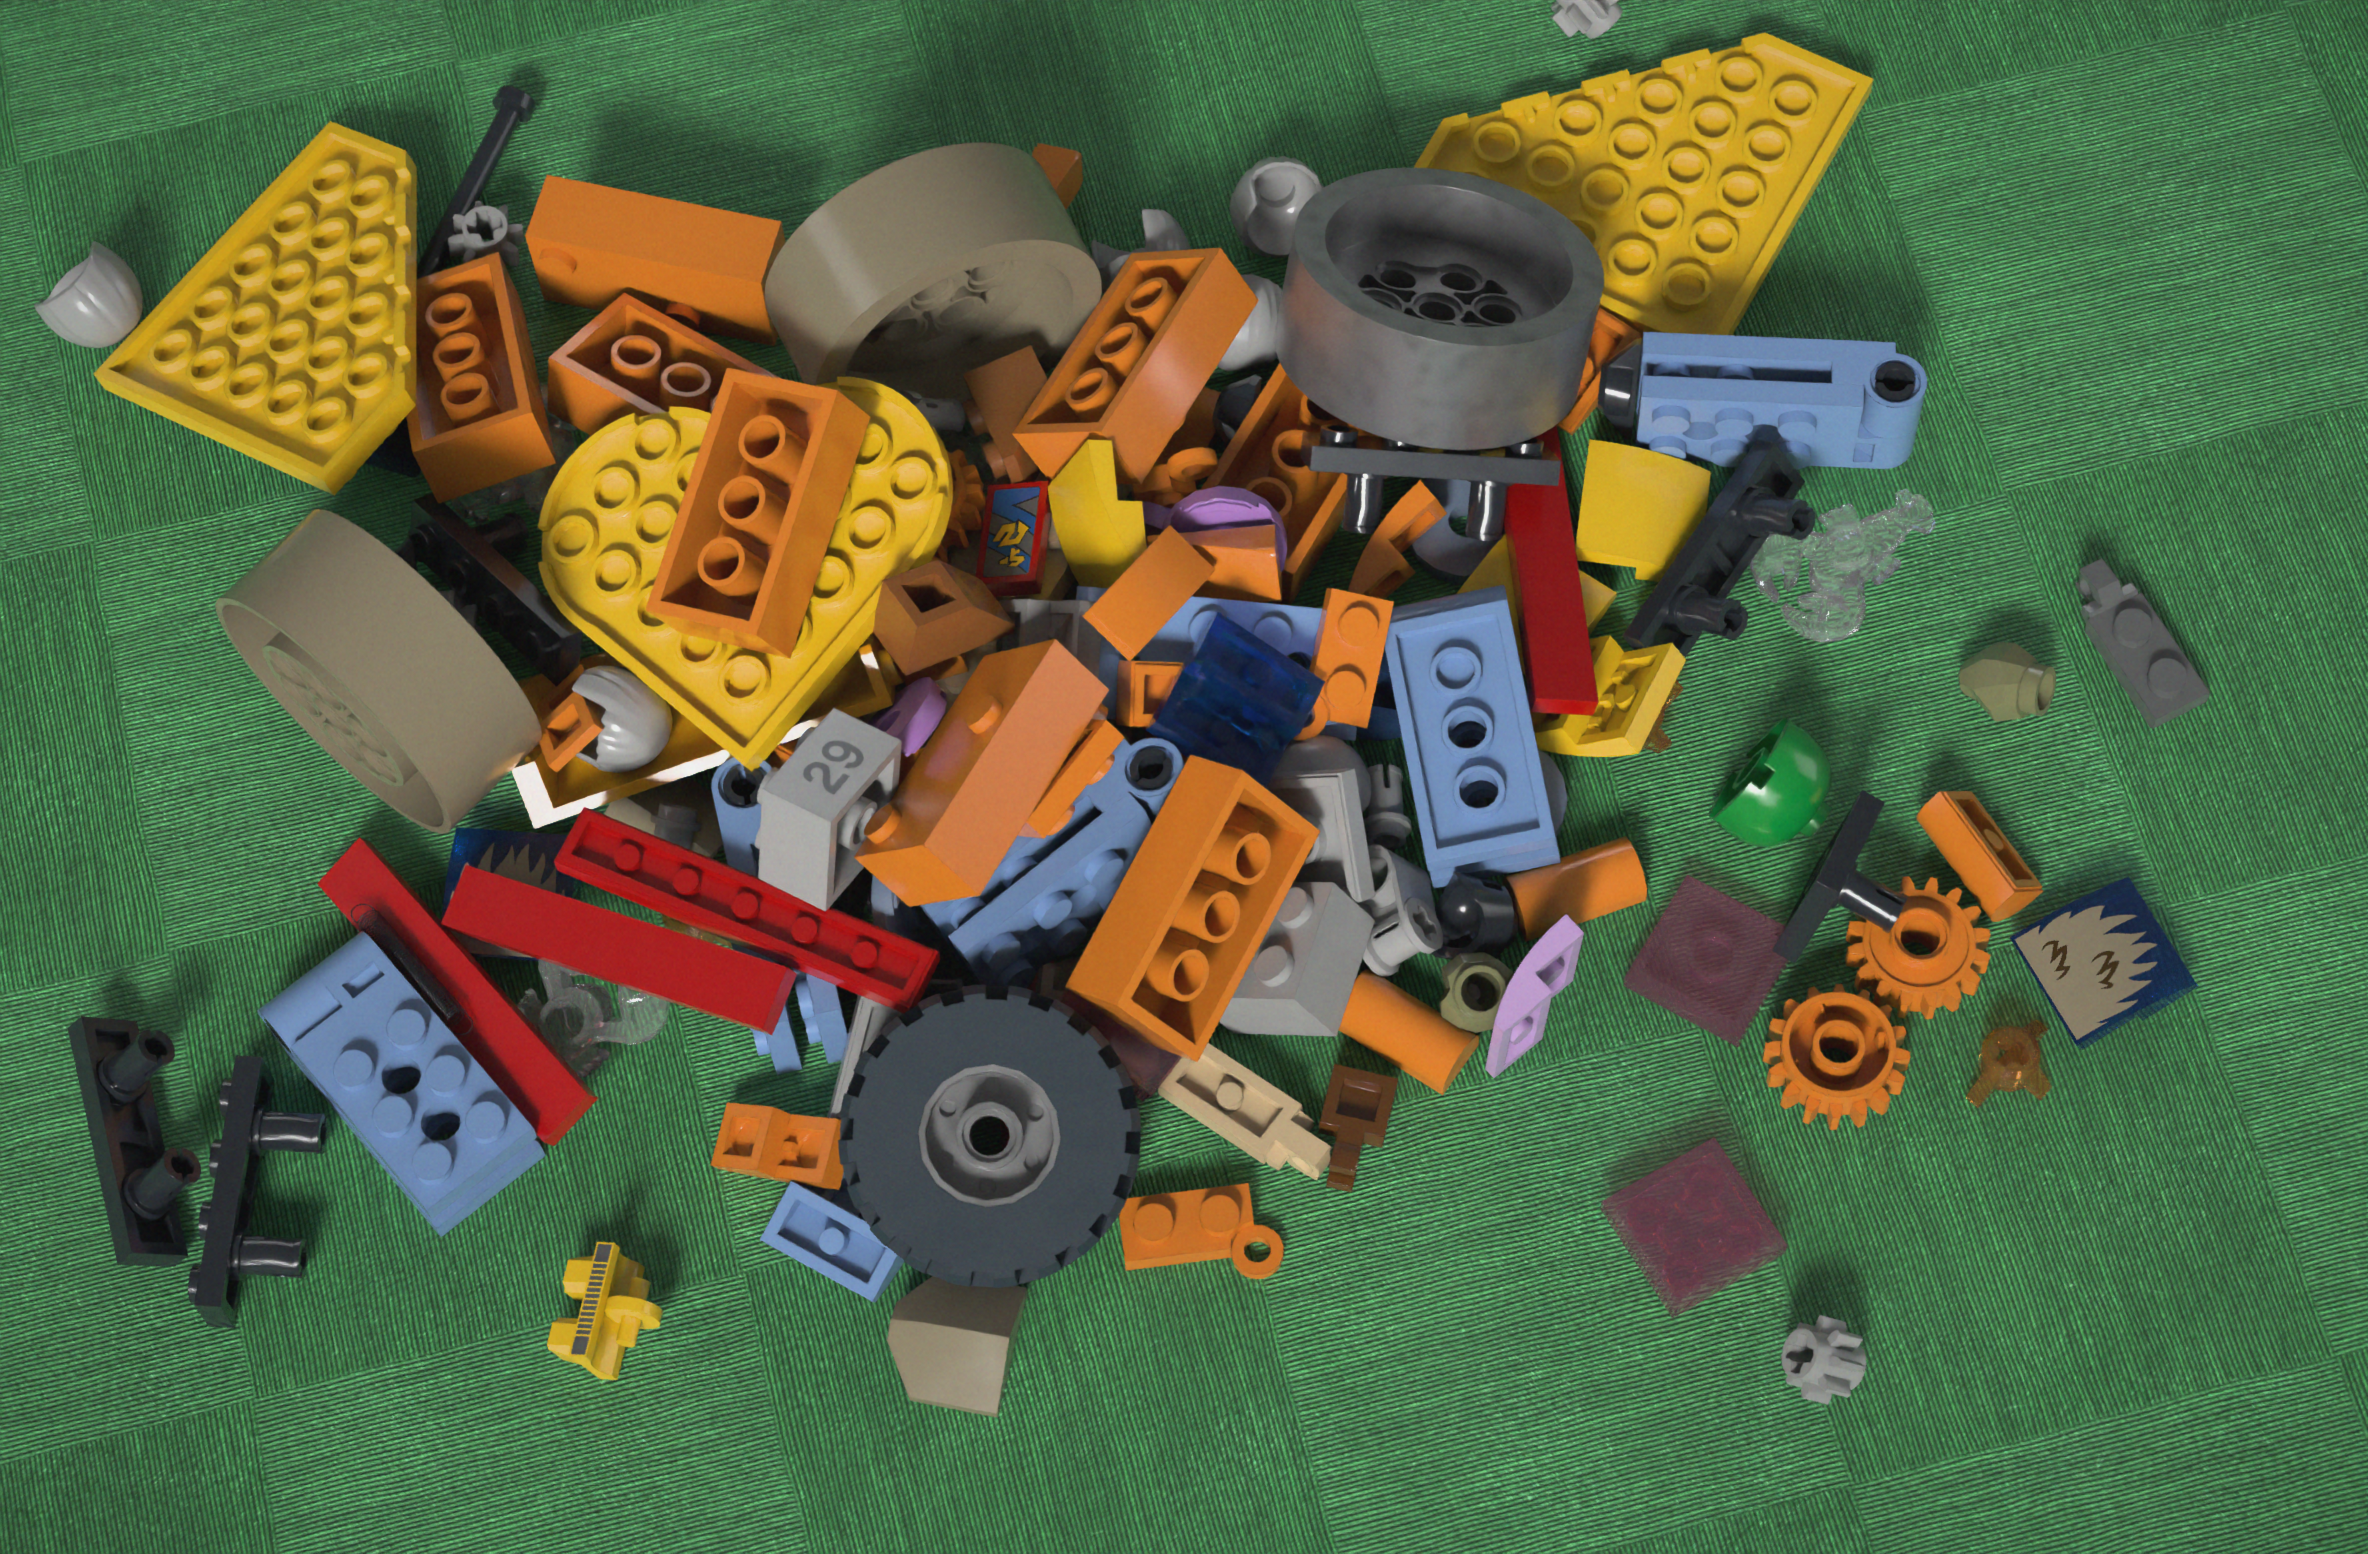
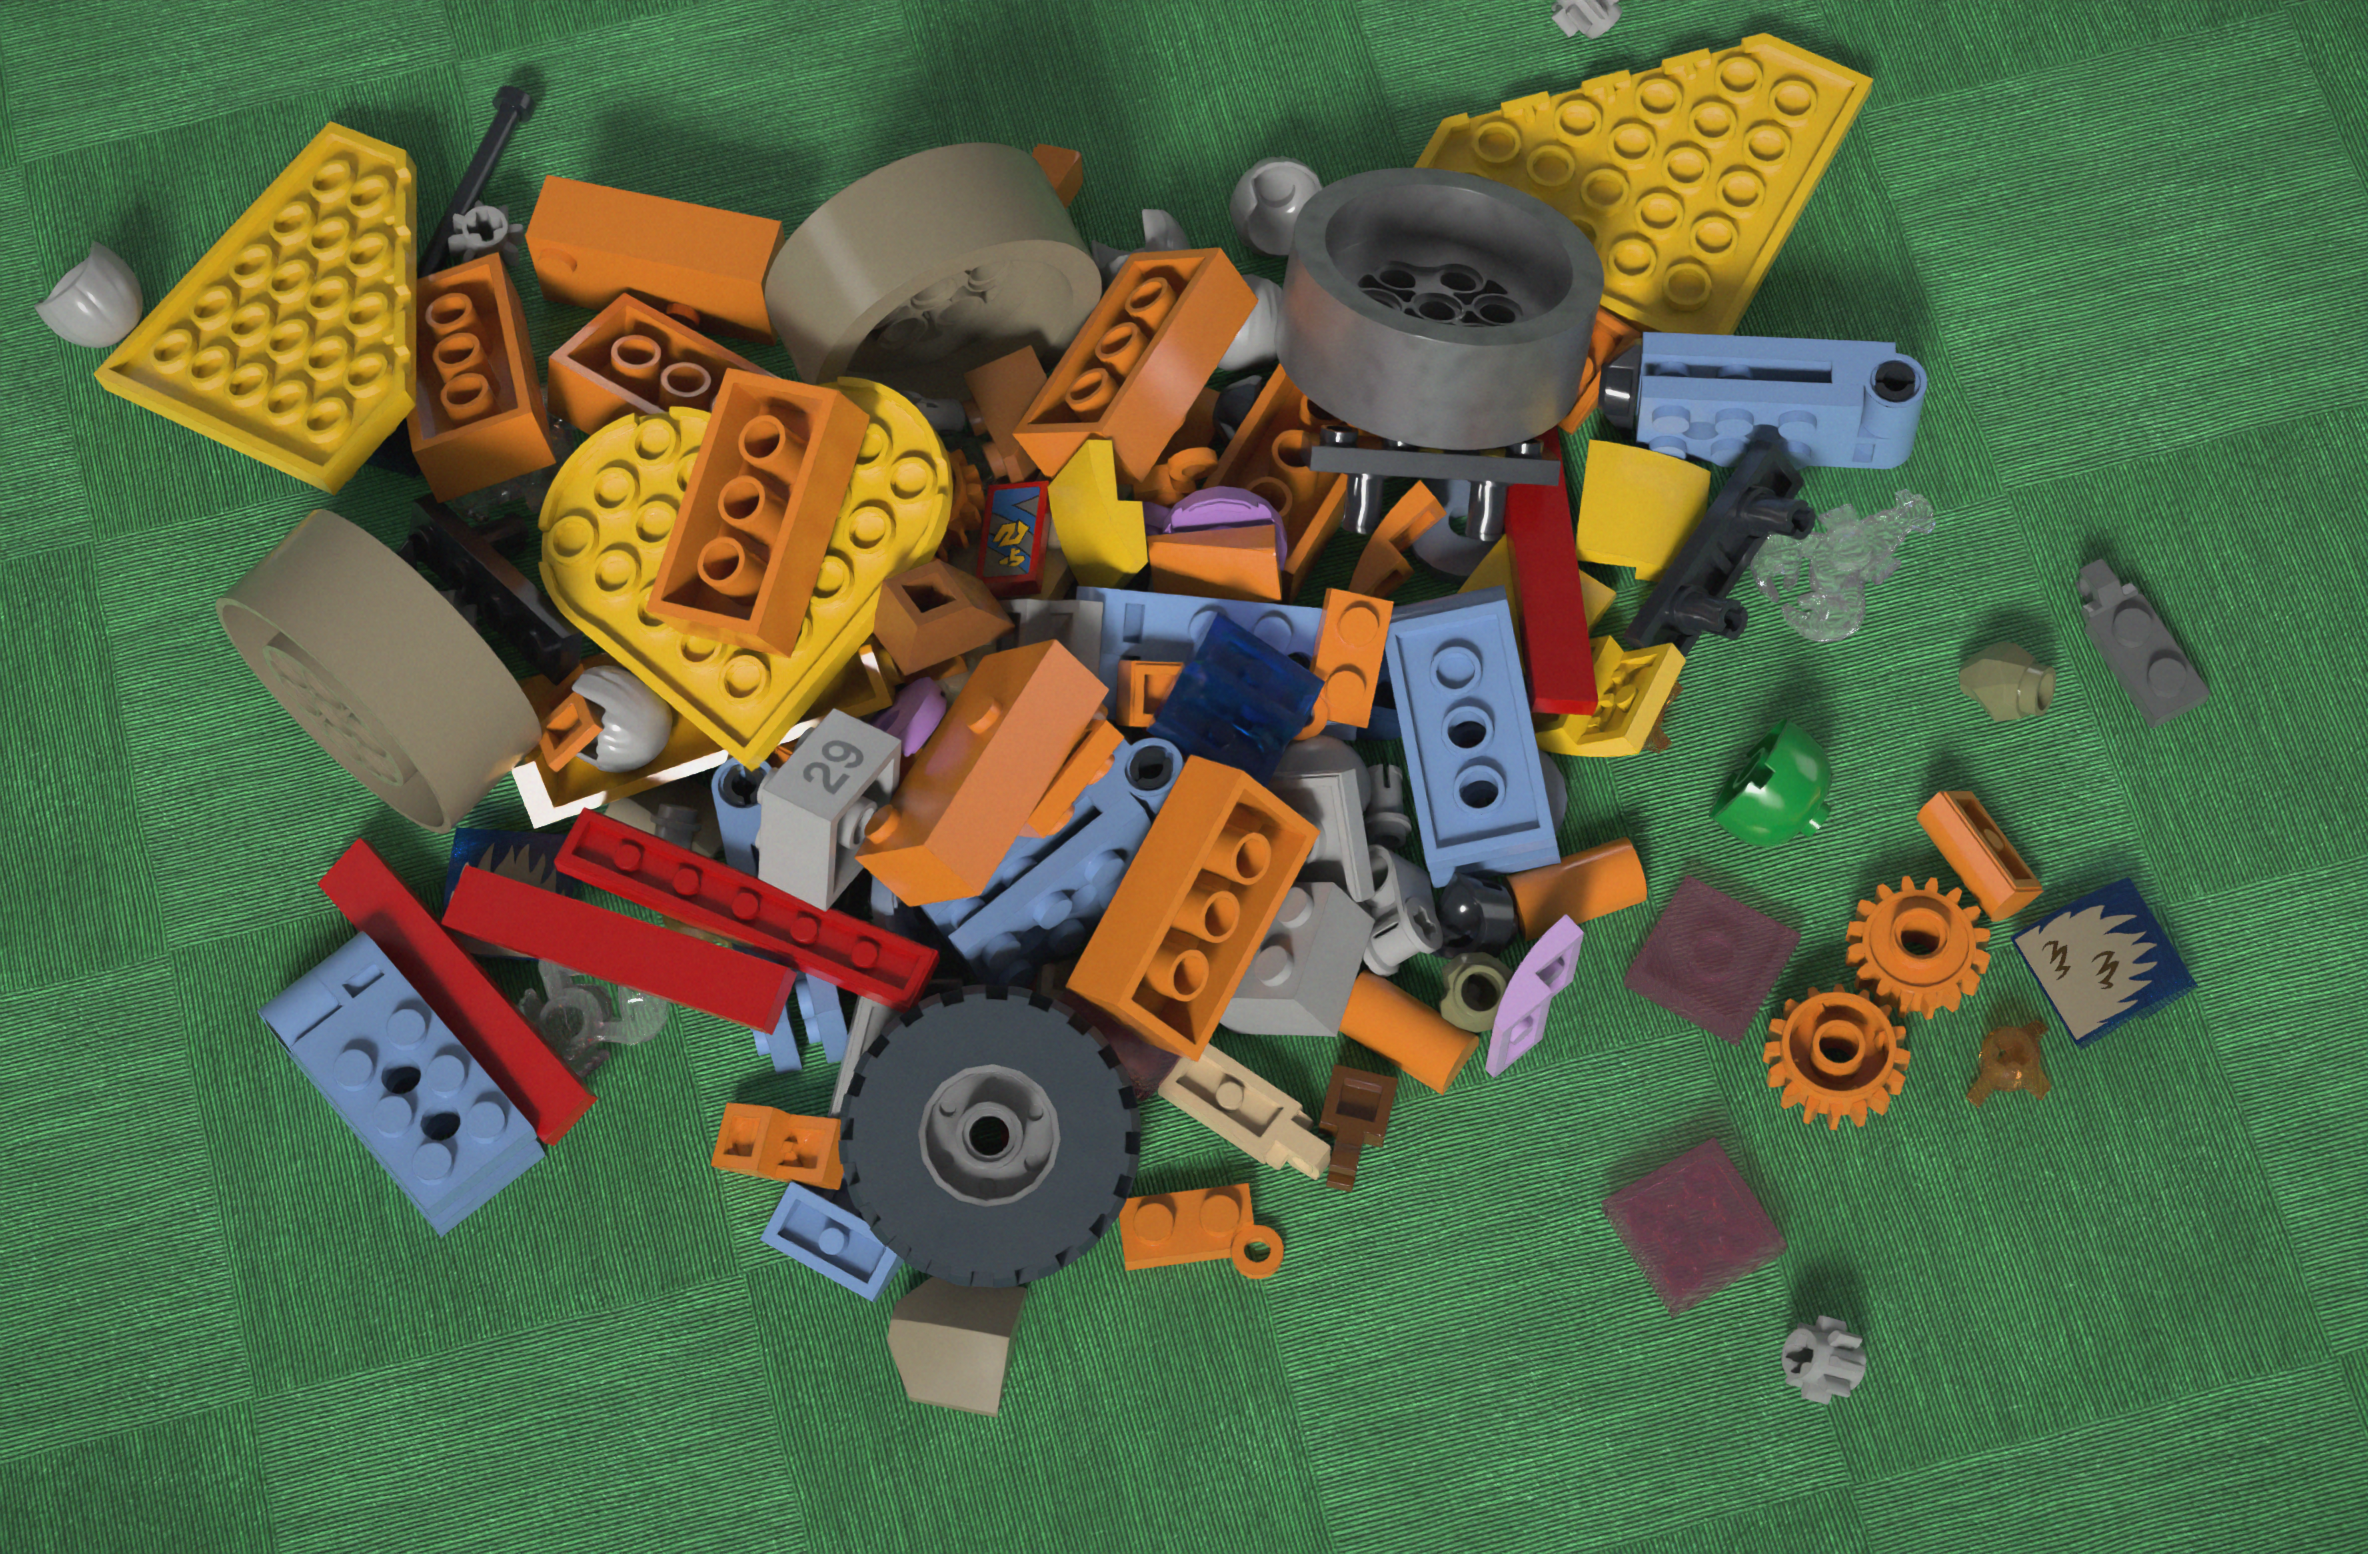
black plate [68,1016,201,1267] -> none
black plate [188,1055,328,1328] -> none
black piece [351,904,473,1035] -> none
yellow hips [547,1242,663,1380] -> none
orange slope [1083,525,1216,662] -> none
black tile [1772,790,1908,963] -> none

